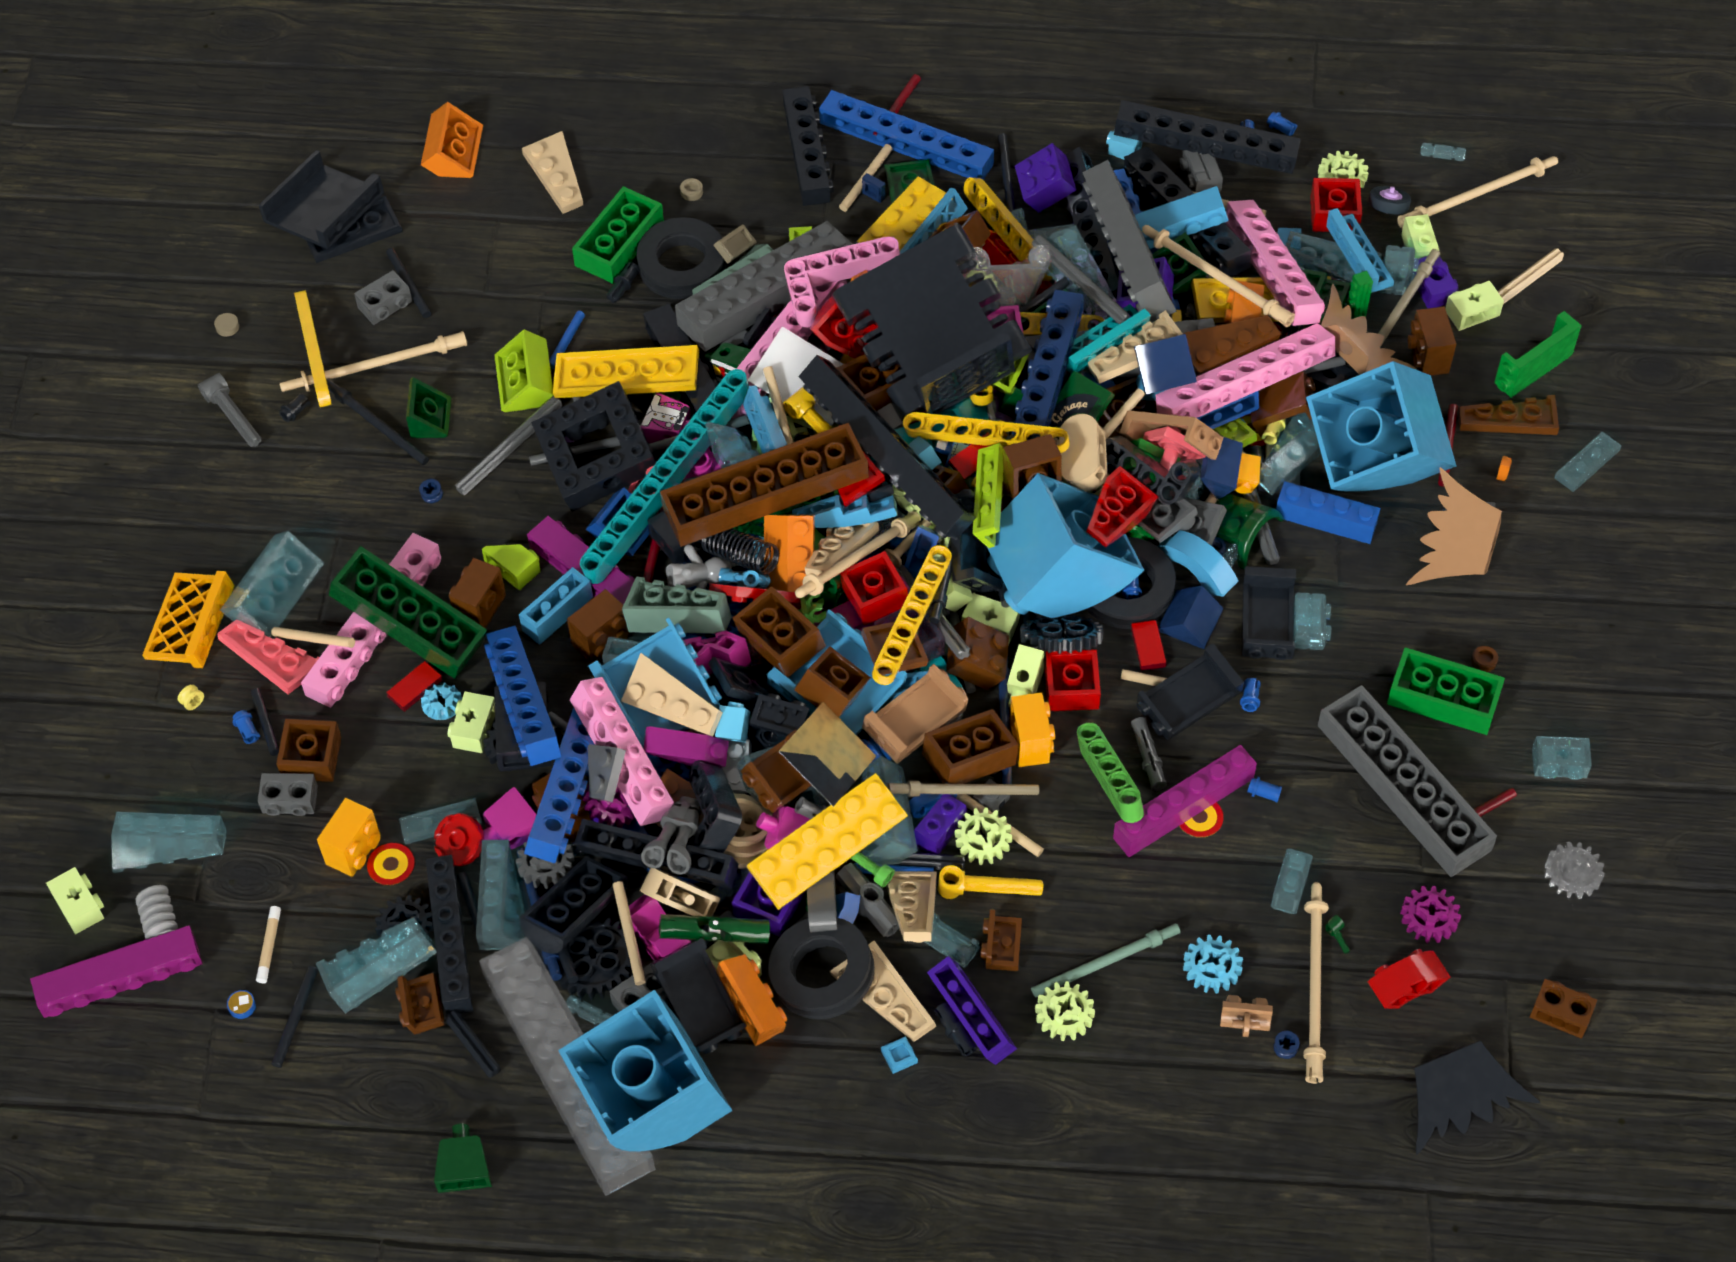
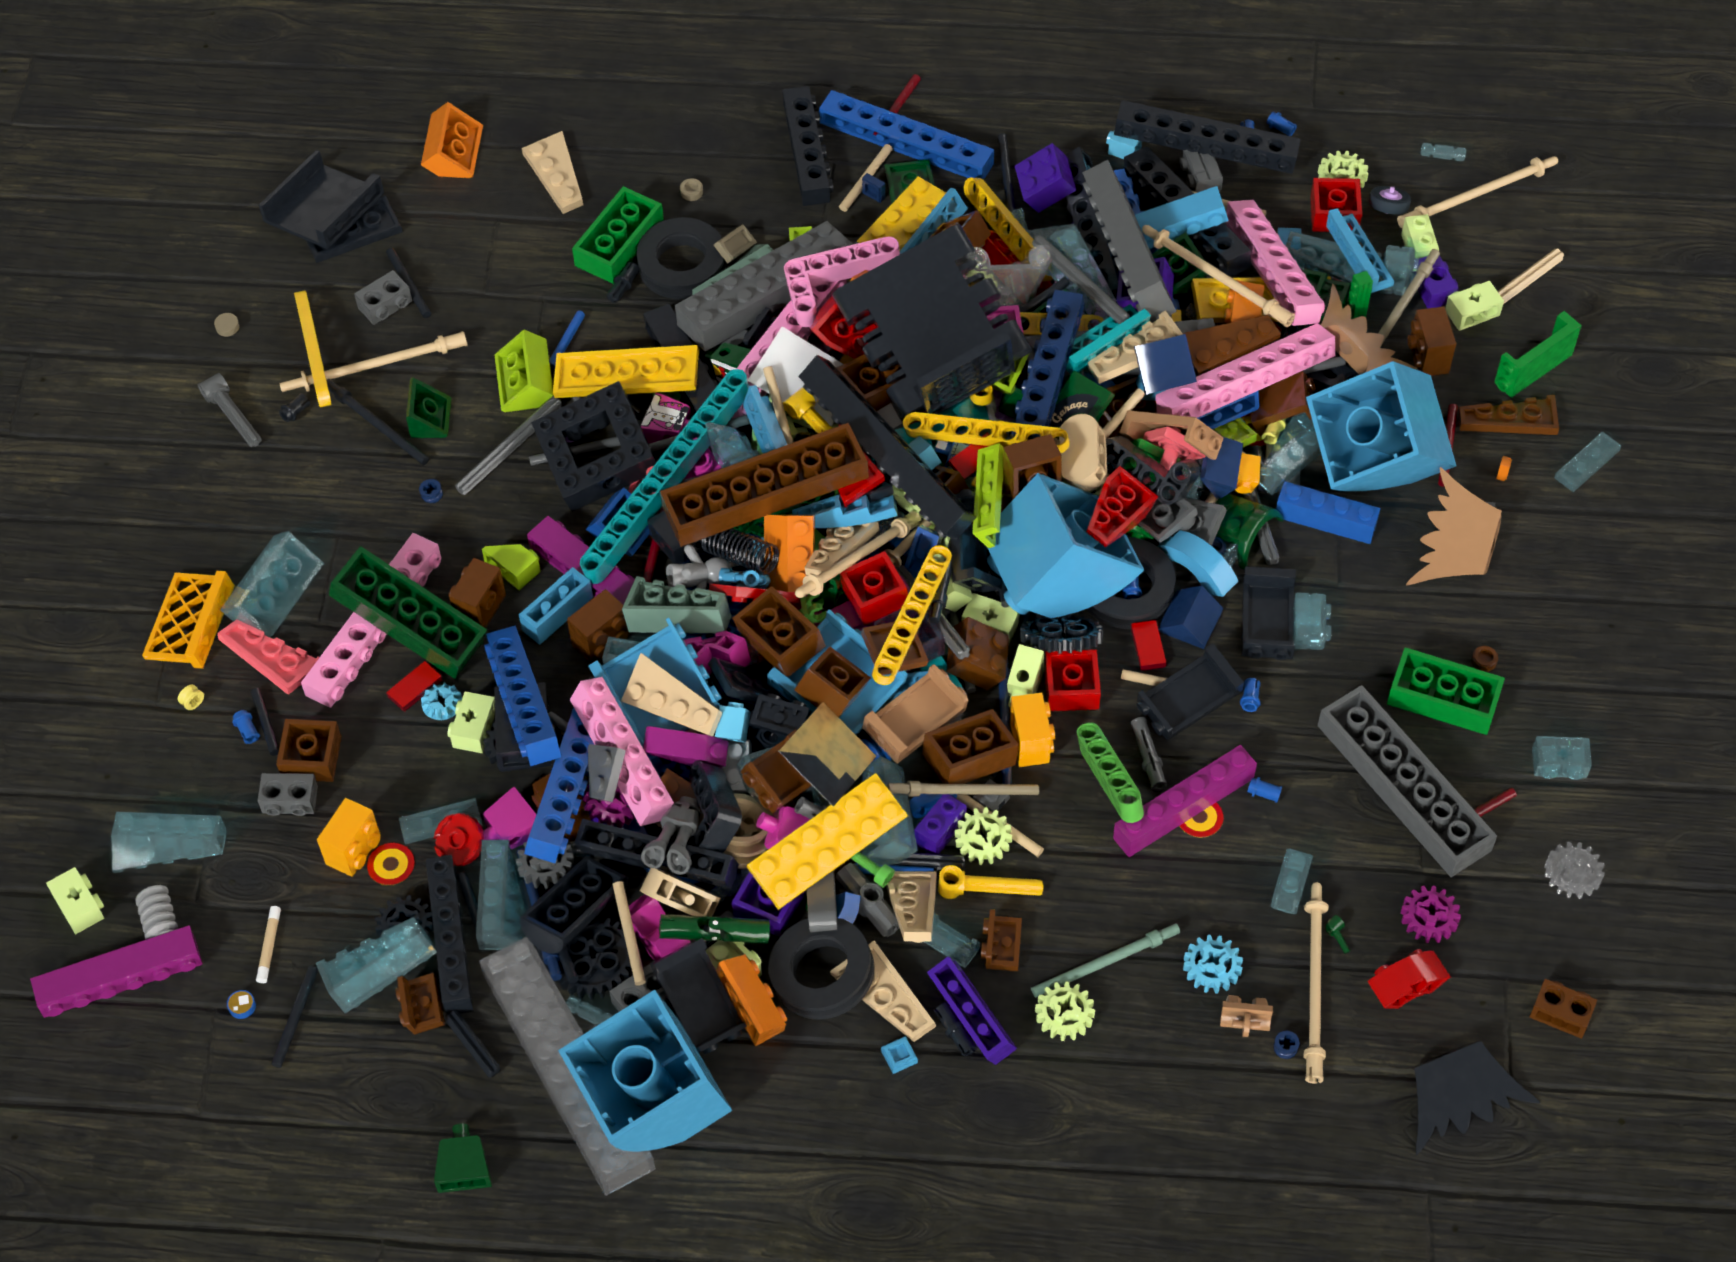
tan bar [272,627,355,648] -> none

